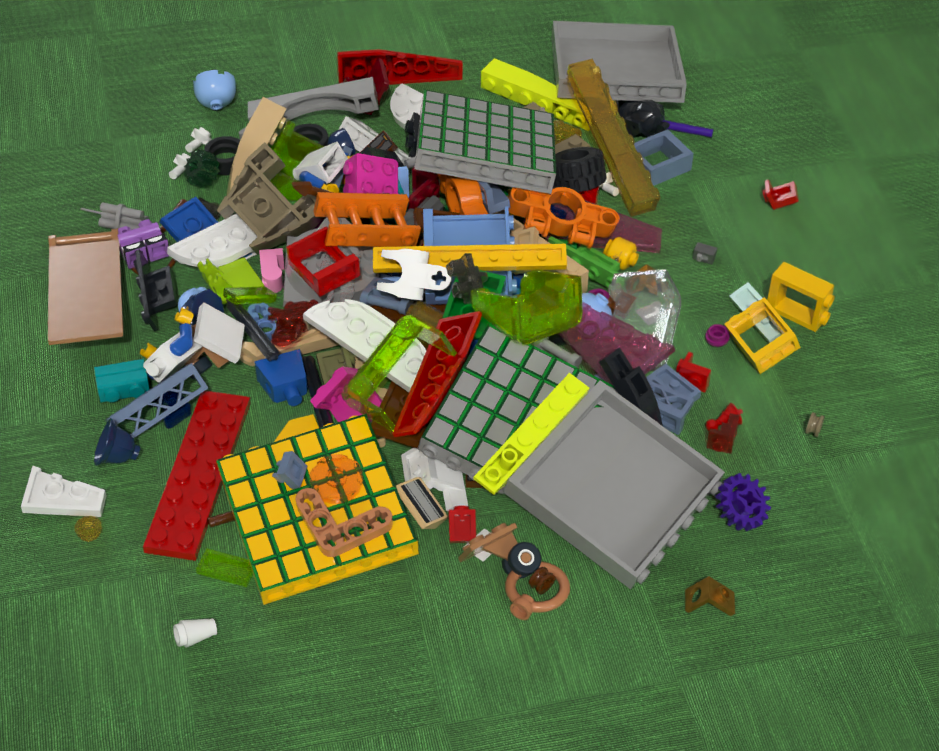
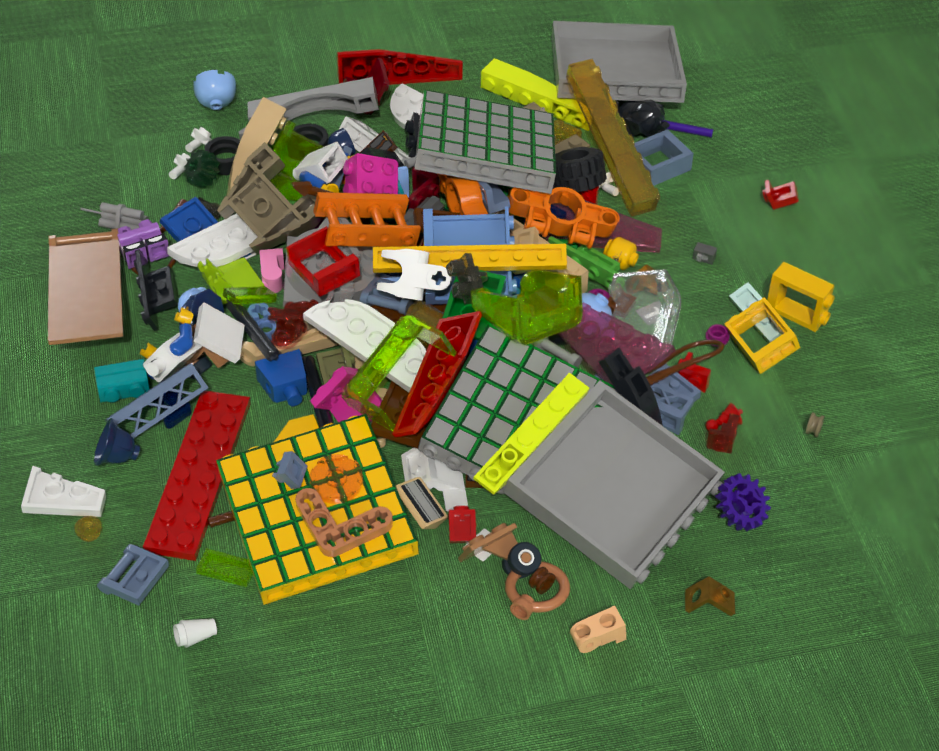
none -> sand blue plate [97,544,169,606]
none -> light nougat leg [570,606,627,653]
none -> reddish brown piece [641,340,724,386]

